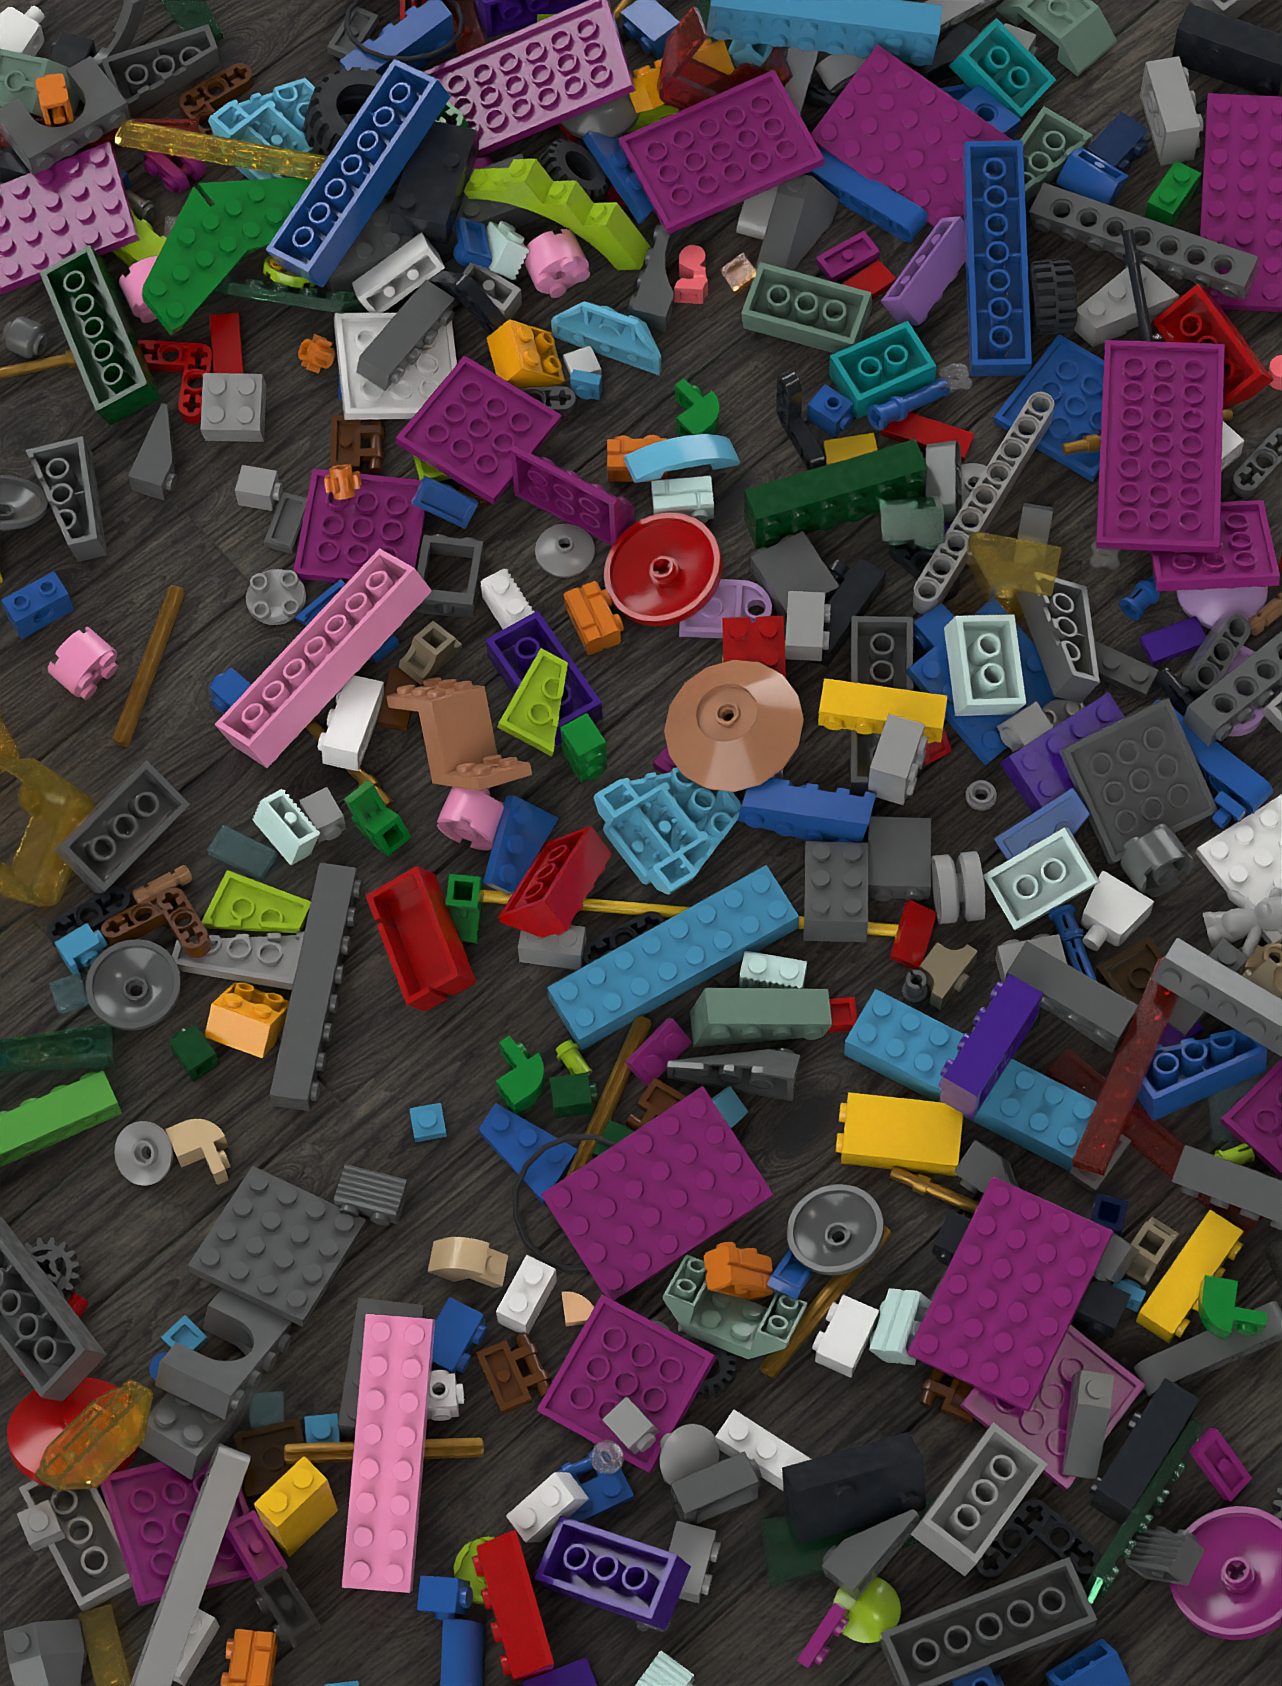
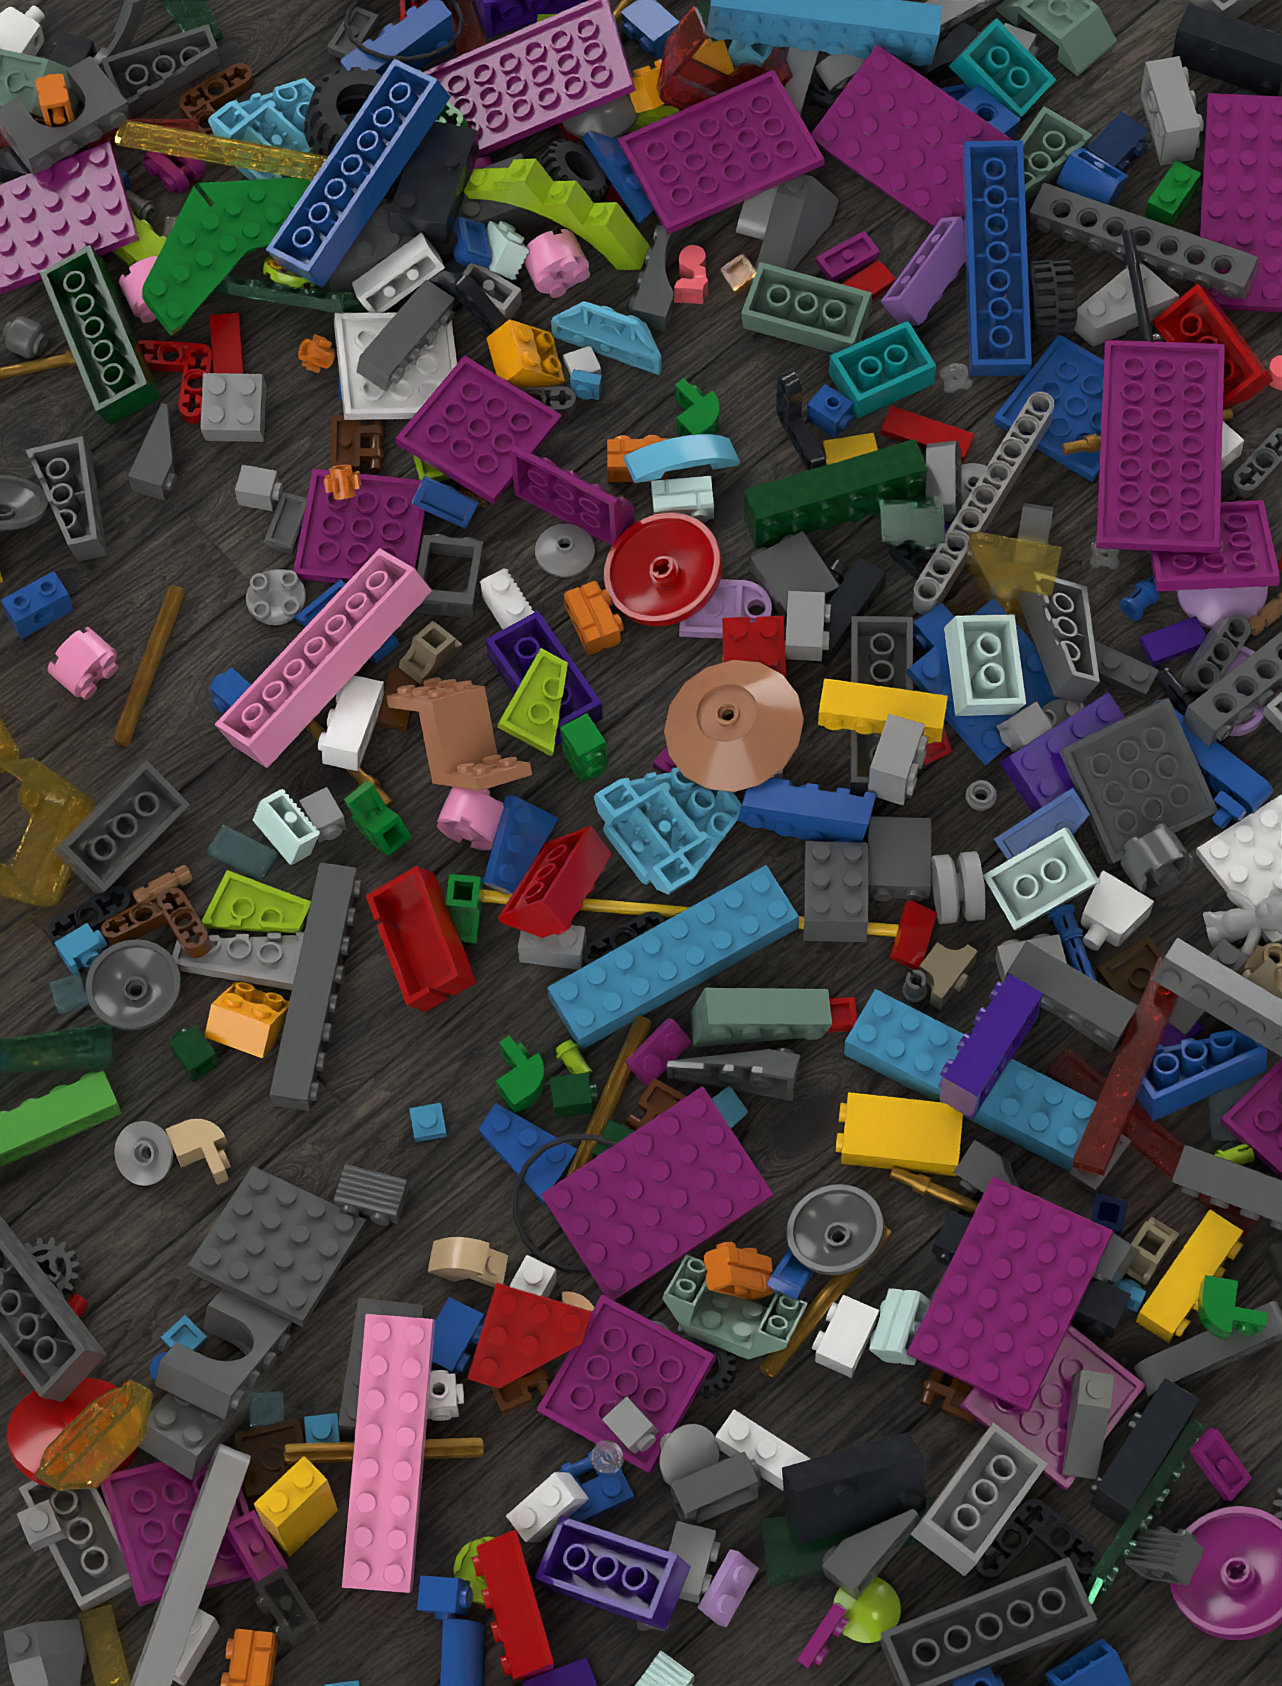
light aqua brick [739,951,807,989] -> none
blue beam [805,147,929,243] -> none
blue pin [867,378,950,431] -> none
none -> red plate [467,1282,592,1388]
none -> lavender plate [698,1549,759,1627]

